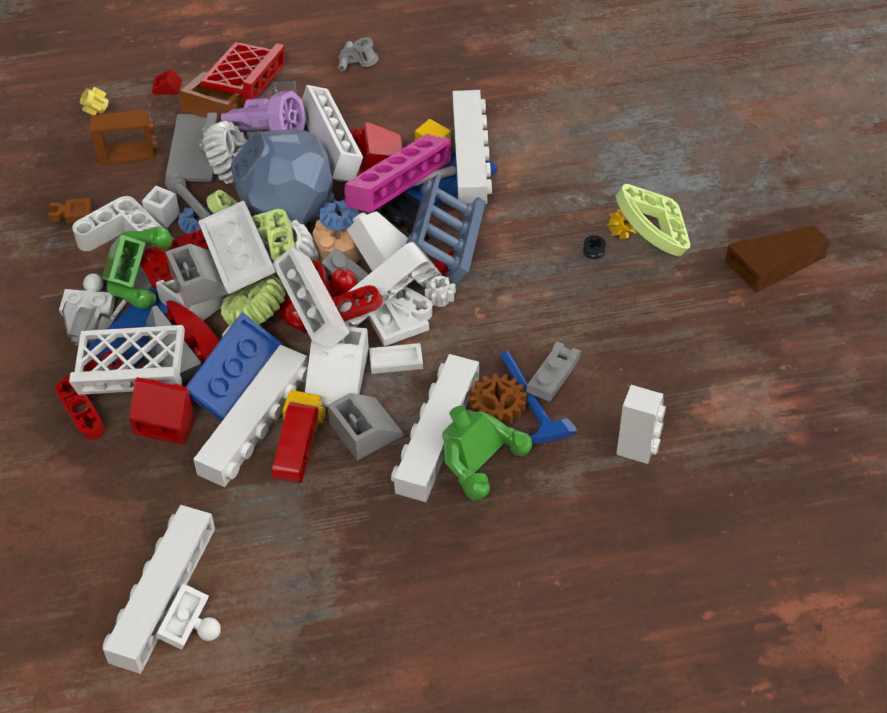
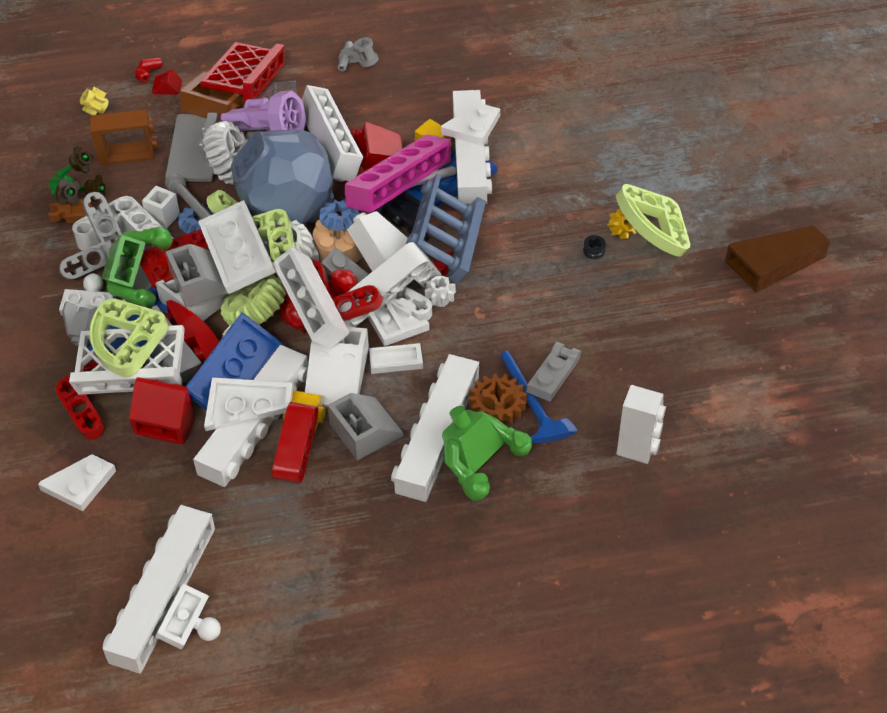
none -> white wing [38,454,116,511]
none -> dark brown plant [49,146,106,205]
none -> light grey beam [59,192,122,280]
none -> yellowish green beam [90,299,168,377]
none -> red arm [135,58,162,83]
none -> white wing [204,378,294,431]
none -> white wing [441,103,500,145]

